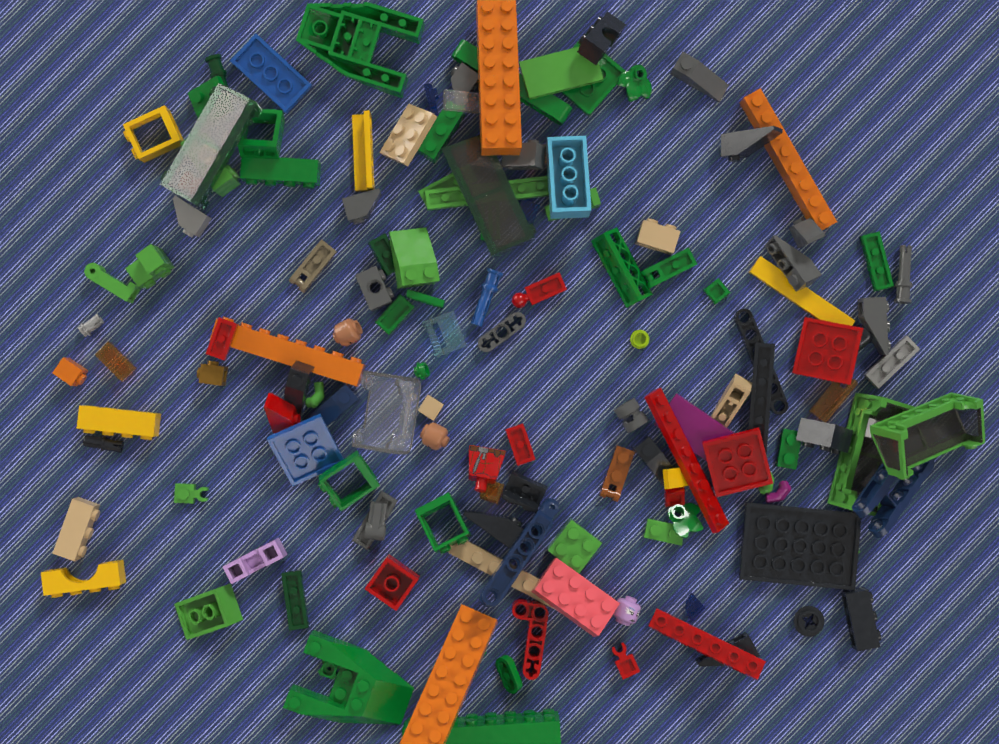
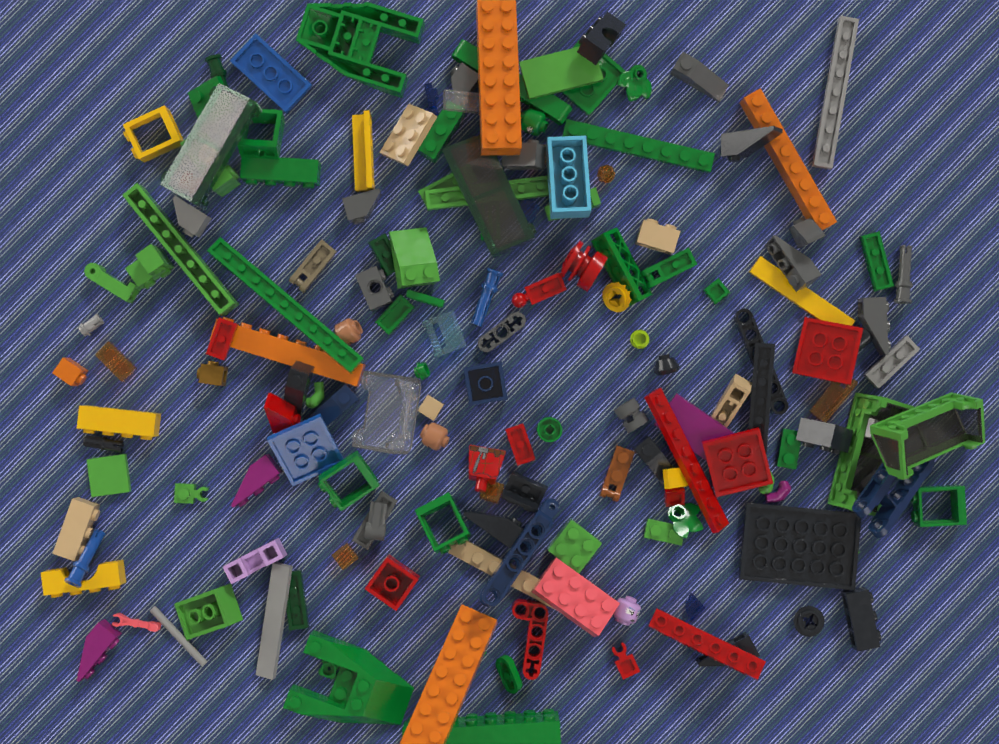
none -> blue pin [64,529,106,588]
none -> magenta slope [77,619,122,682]
none -> bright green tile [87,454,131,497]
none -> coral piece [112,613,161,632]
none -> bright green brick [122,183,239,316]
none -> light grey bar [150,606,208,667]
none -> green plate [207,237,364,374]
none -> magenta slope [231,454,282,508]
none -> light grey tile [256,562,293,680]
none -> clear orange plate [332,543,359,570]
none -> dark blue brick [463,361,508,406]
none -> green head [521,108,548,136]
none -> green wheel [536,417,562,442]
none -> red wheel [560,241,608,292]
none -> green plate [562,119,715,173]
none -> clear orange plate [597,165,615,183]
none -> yellow gear [602,282,632,312]
none -> black cone [654,354,680,376]
none -> light grey plate [812,16,859,170]
none -> green window [911,485,967,527]

